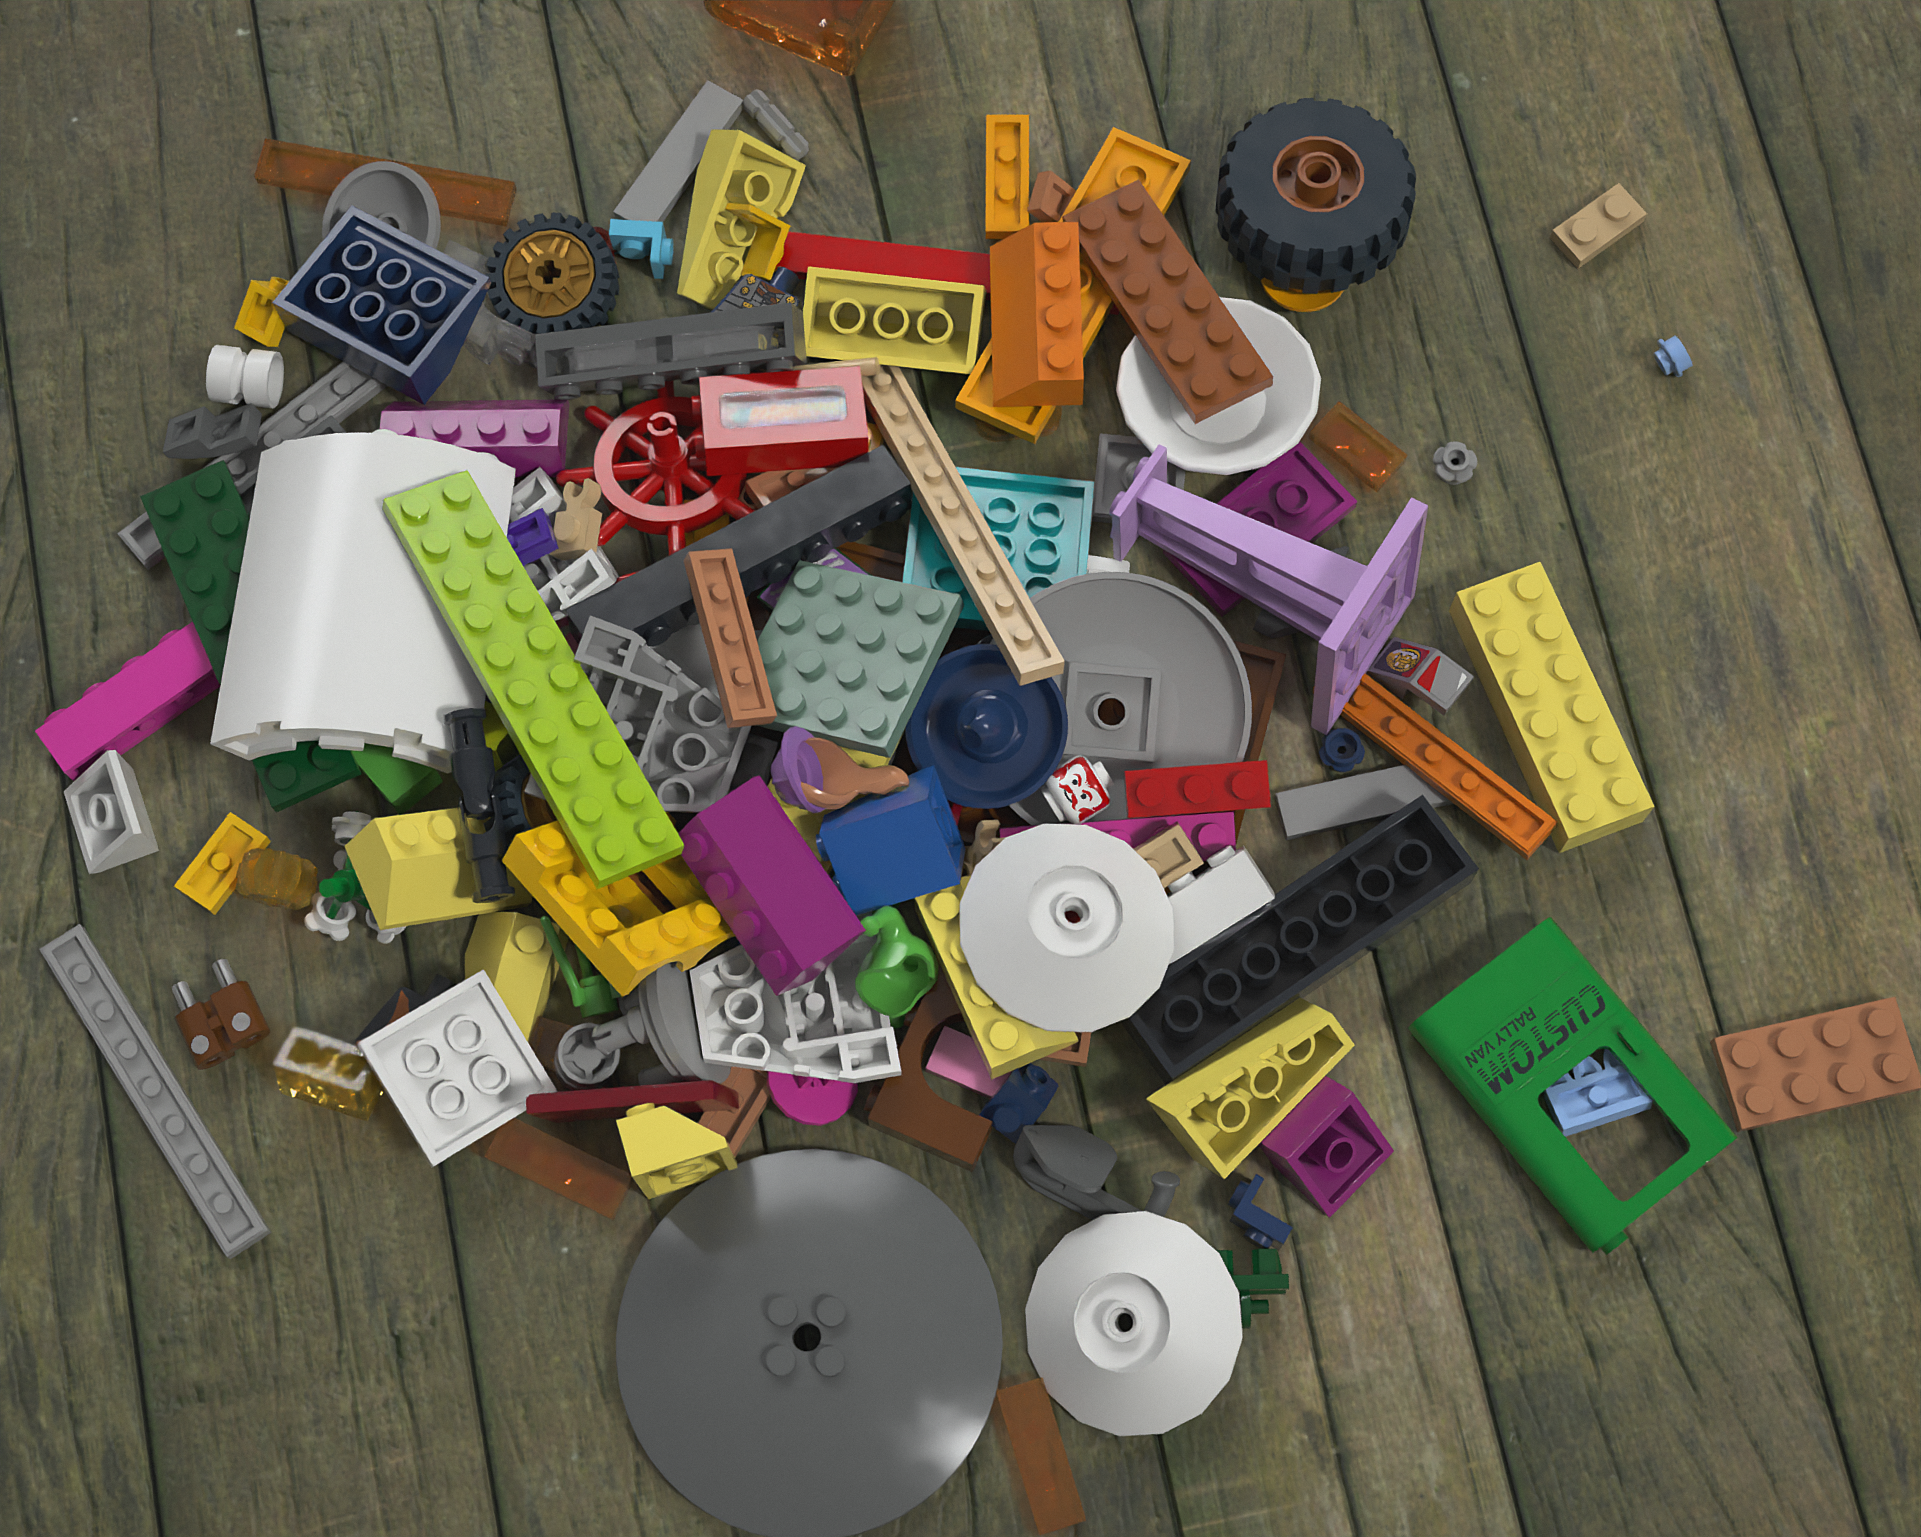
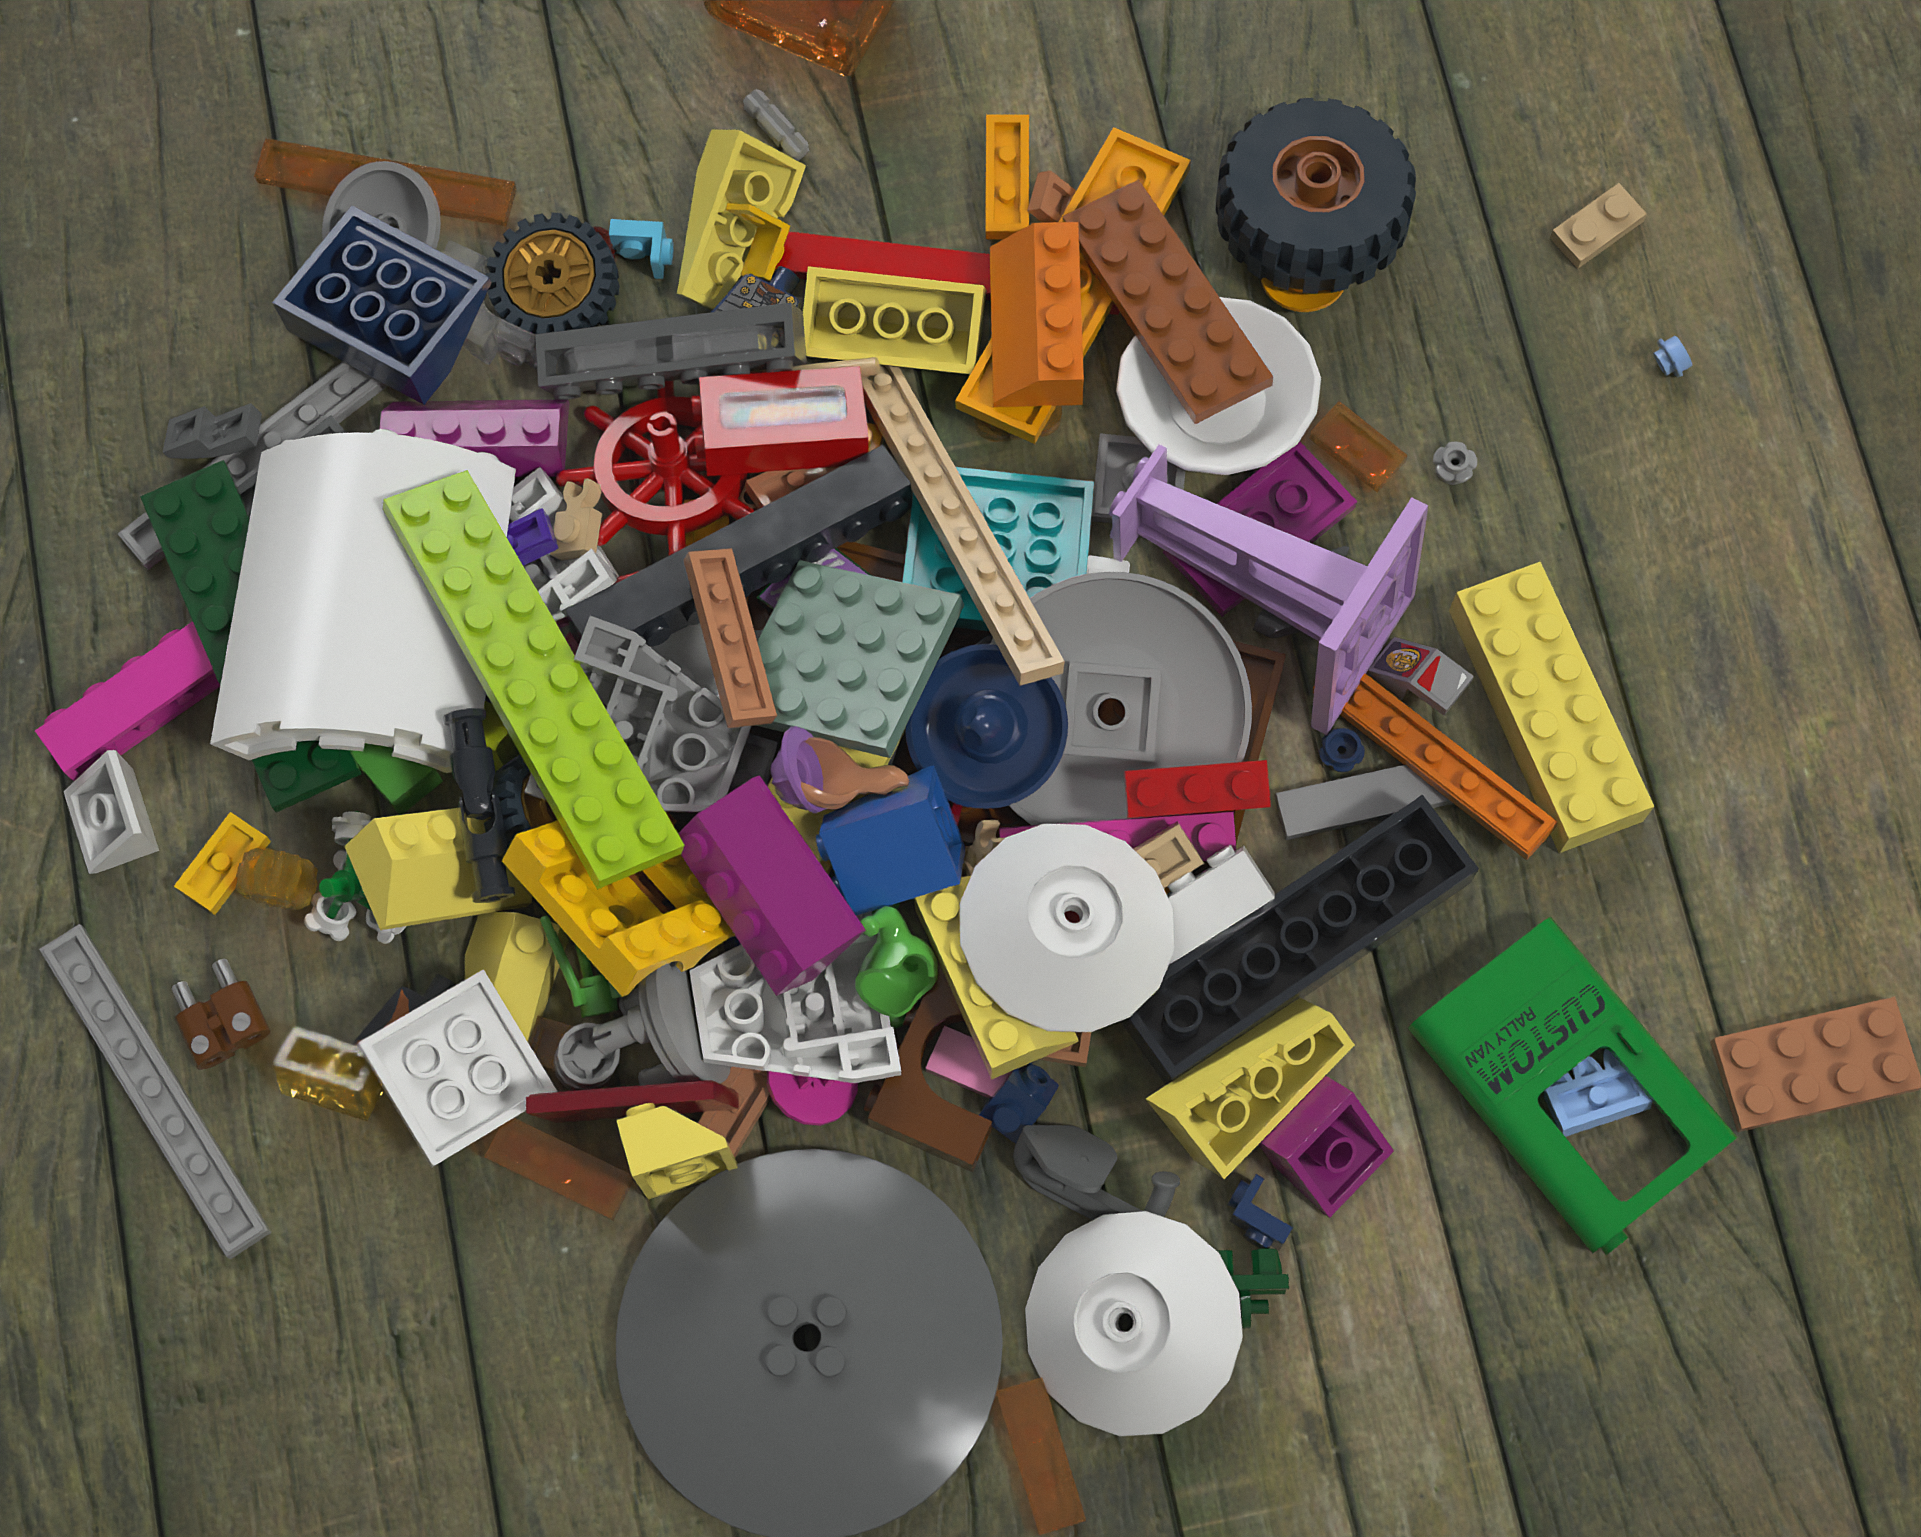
white wheel [206,345,284,408] -> none
yellow bracket [234,276,289,347] -> none
light grey tile [613,80,744,222] -> none
white head [1041,755,1114,825] -> none

